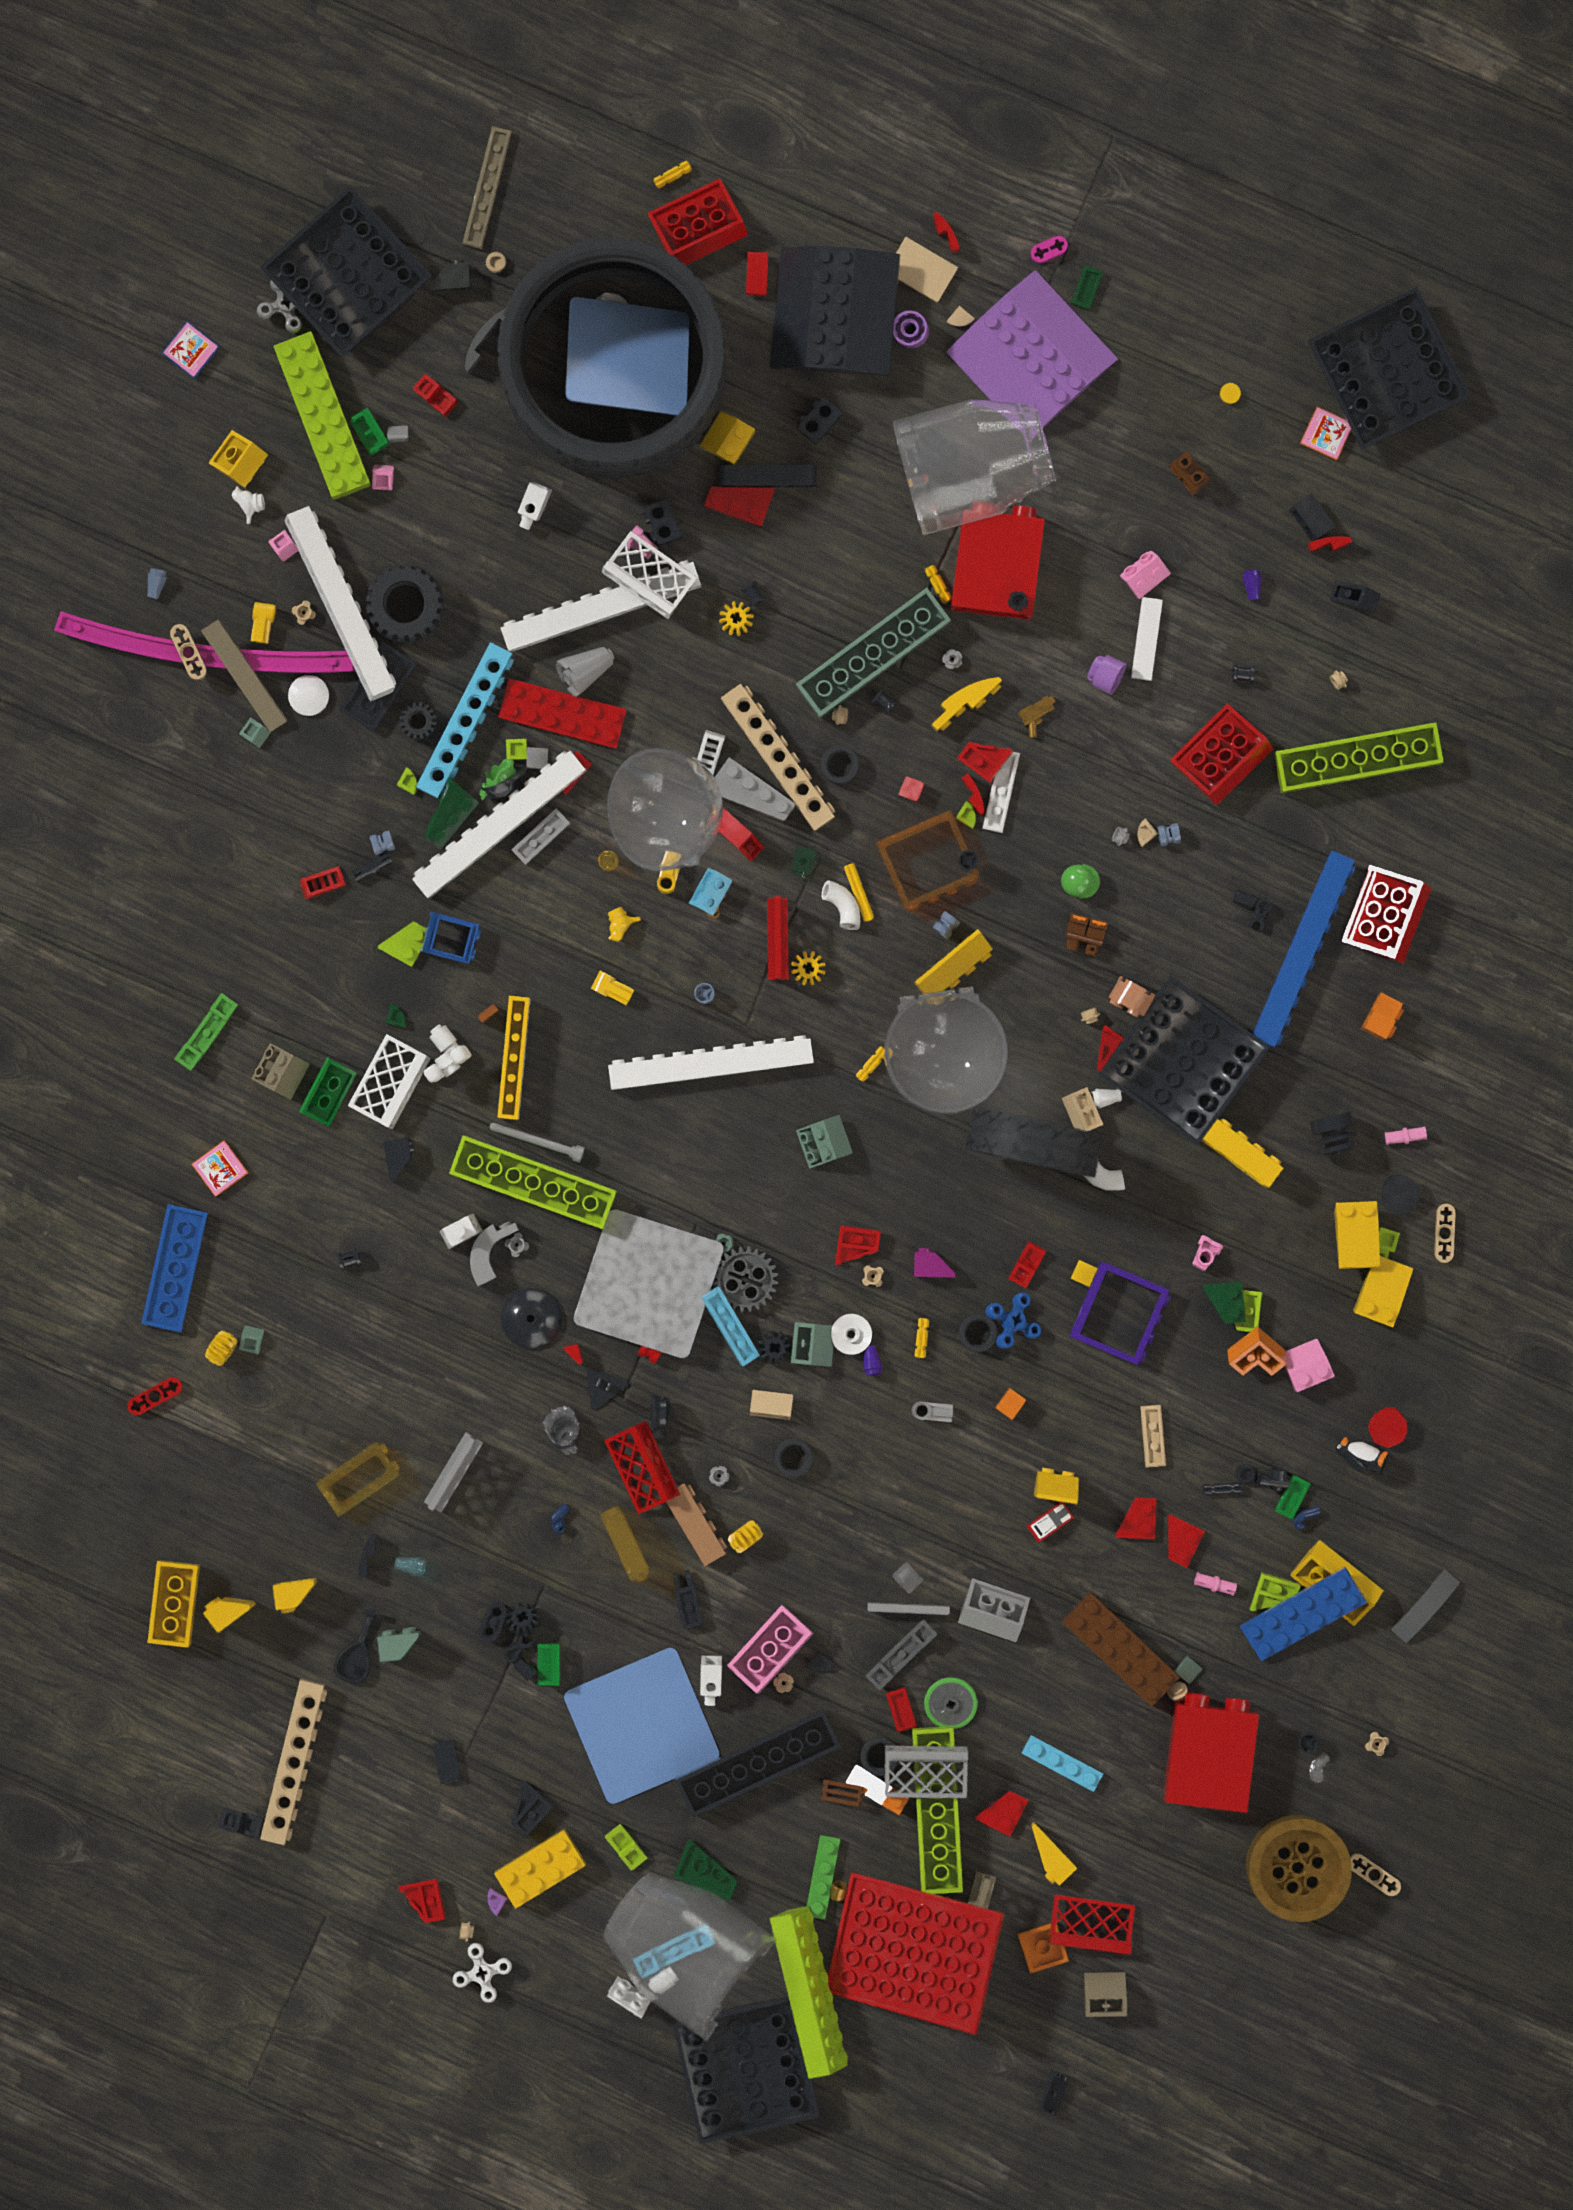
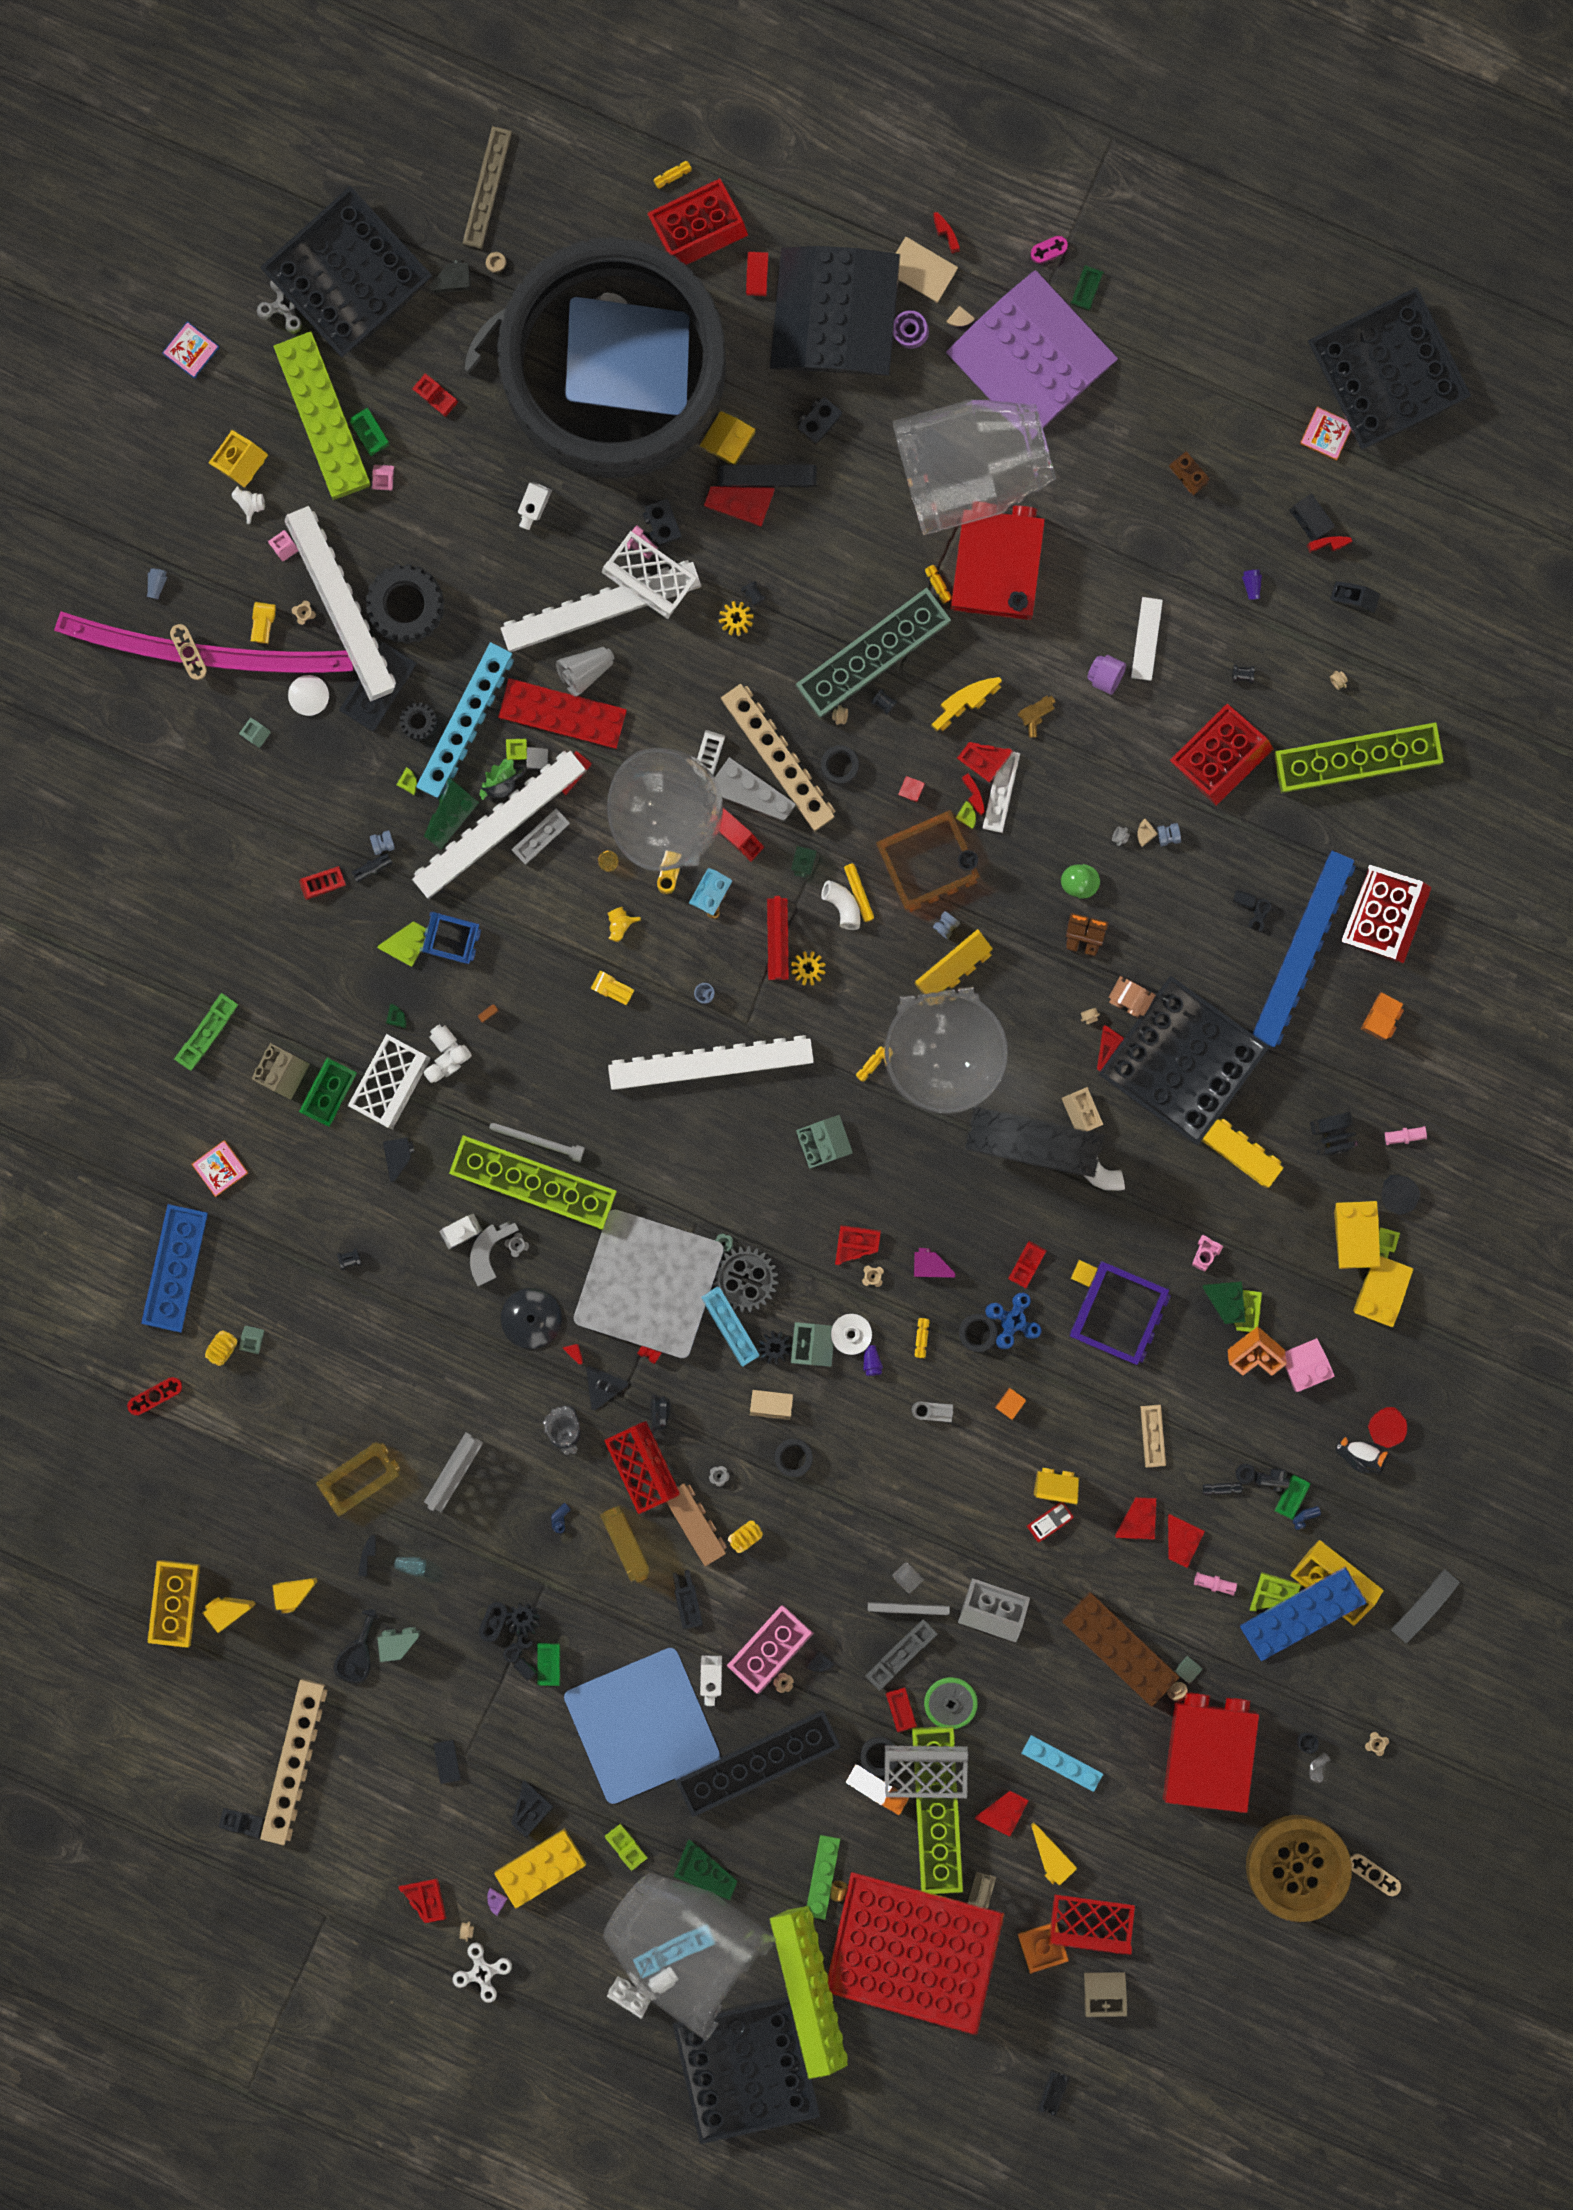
dark tan tile [201,619,287,732] -> none
light grey slope [387,426,409,442] -> none
yellow brick [498,996,531,1120] -> none
reddish brown tile [820,1779,864,1807] -> none
light grey plate [942,649,962,669] -> none
white cone [1090,1089,1122,1109] -> none
bright pink bracket [1120,551,1171,599] -> none
yellow tile [1220,383,1241,404] -> none
tan beam [1434,1204,1455,1263] -> none

